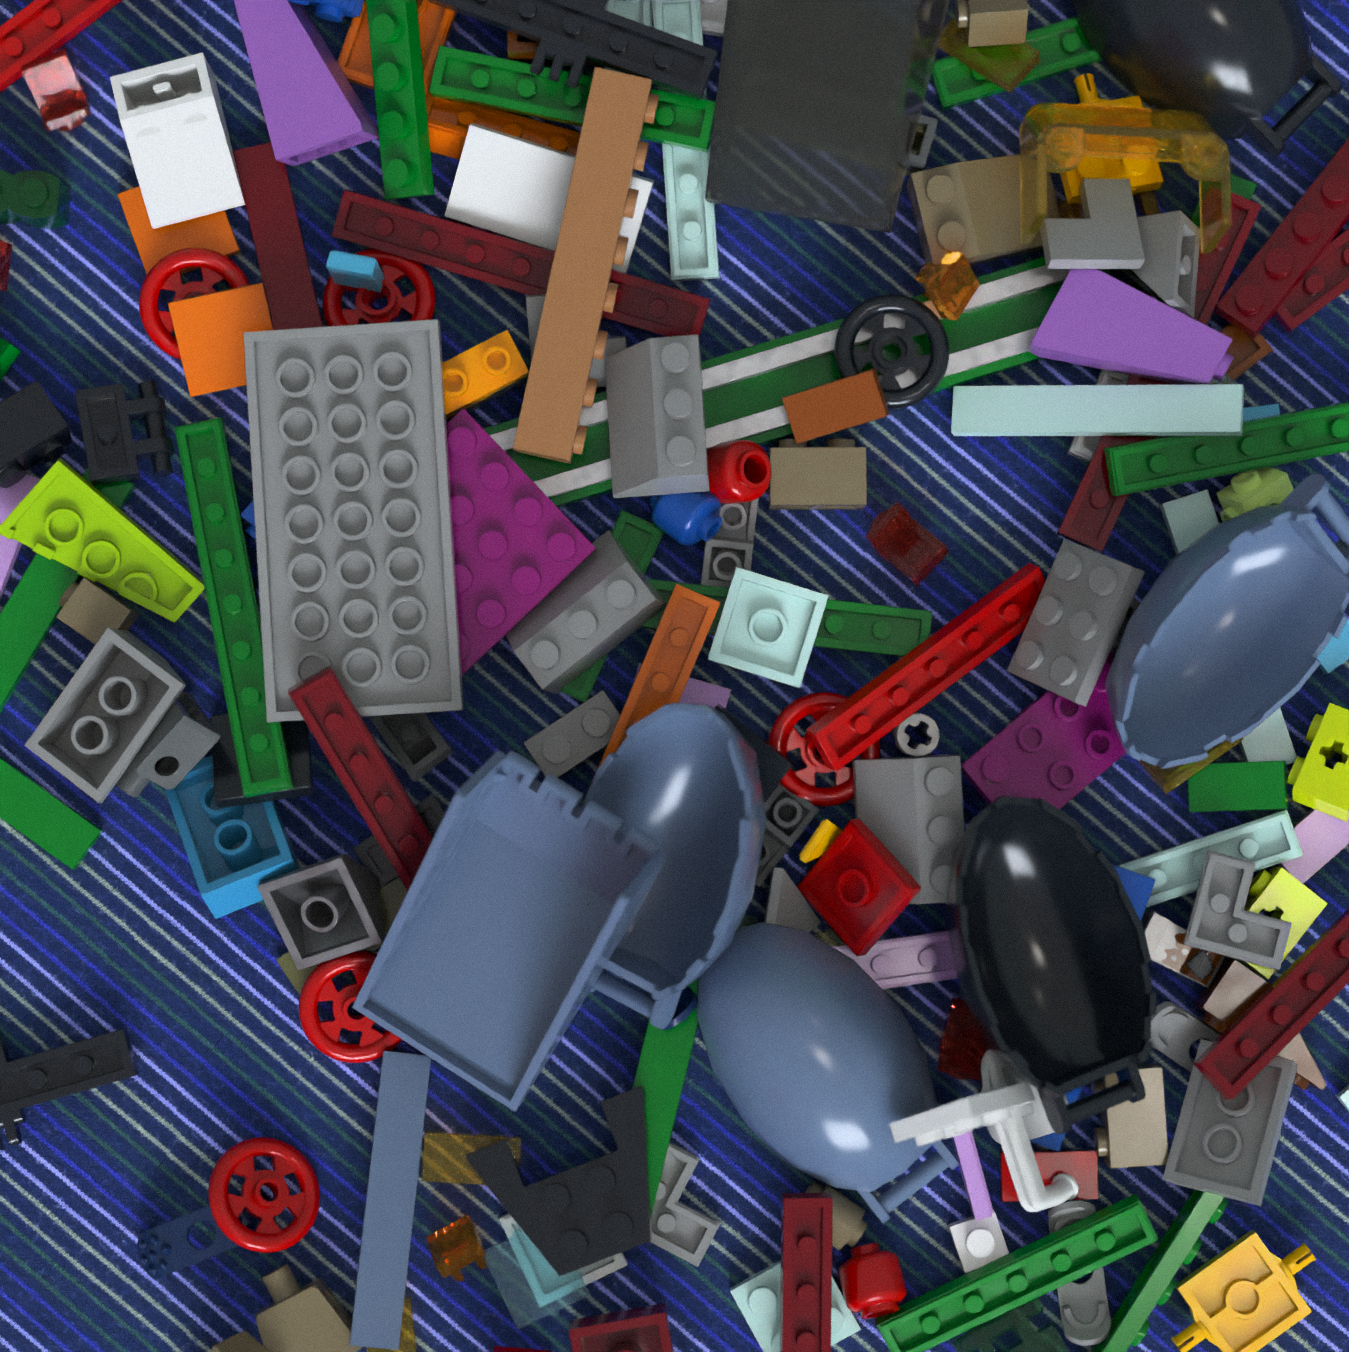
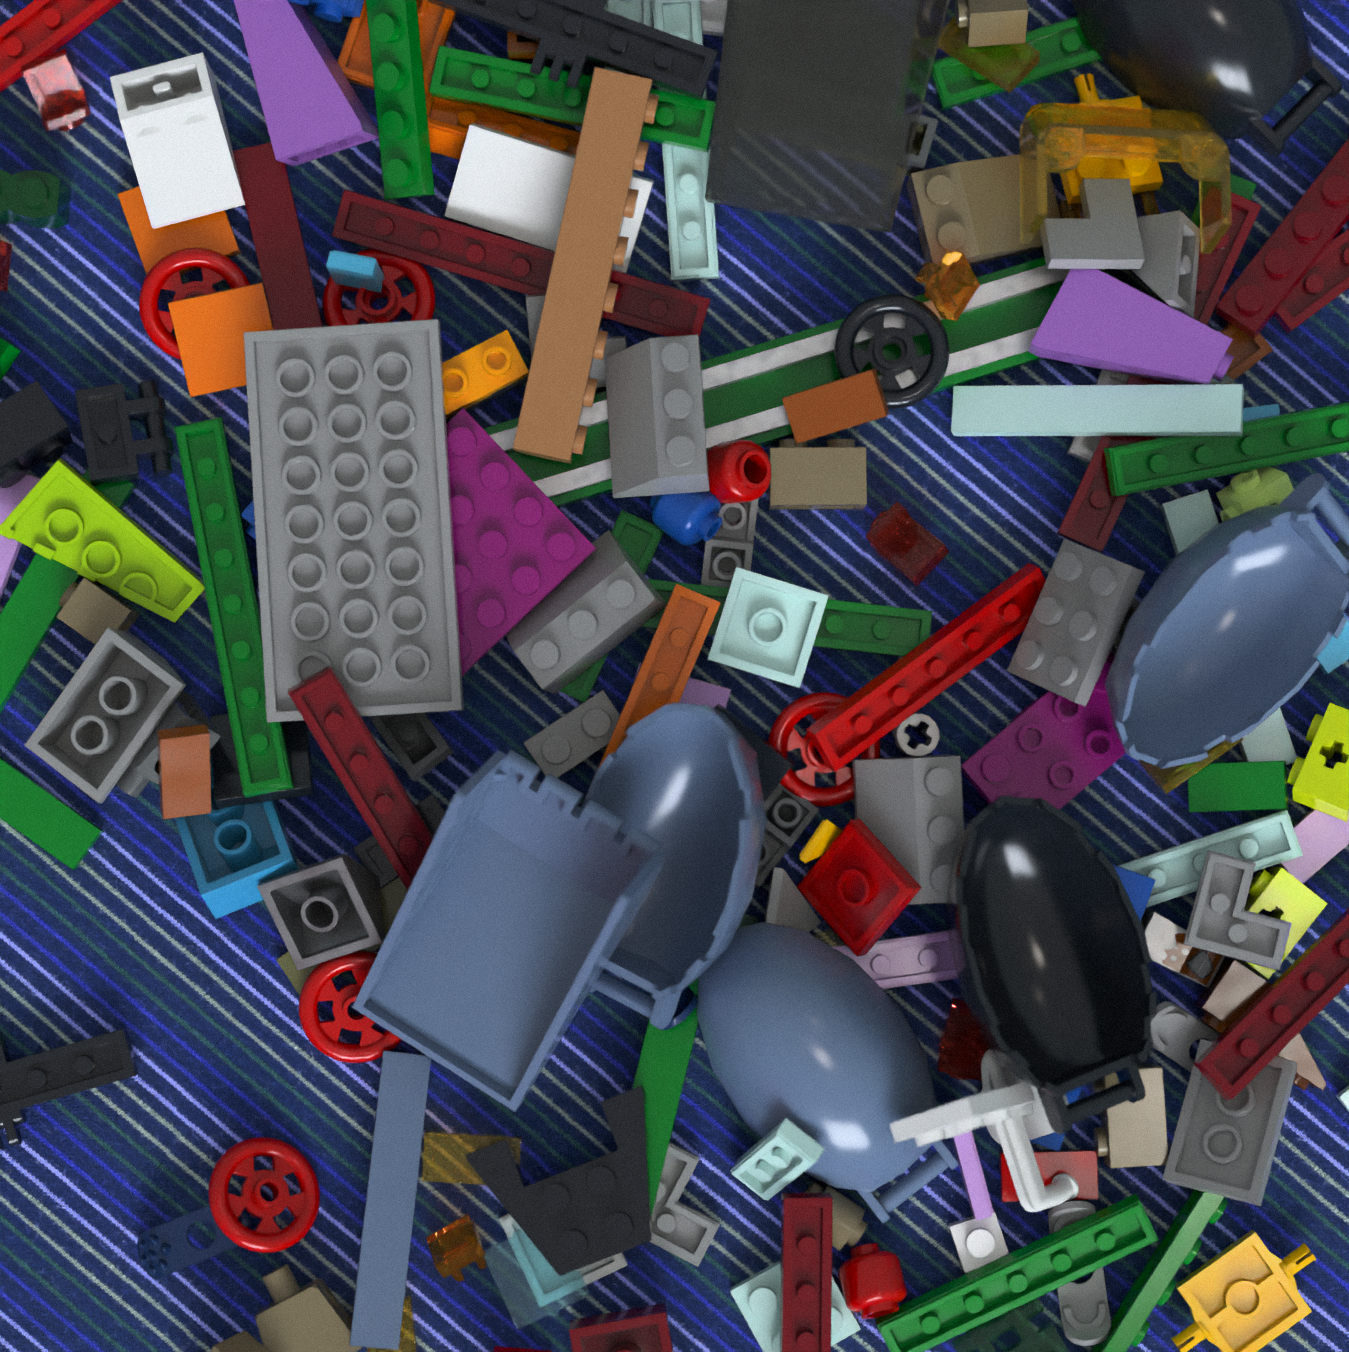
none -> dark orange tile [157,724,211,819]
none -> light aqua tile [730,1118,825,1201]

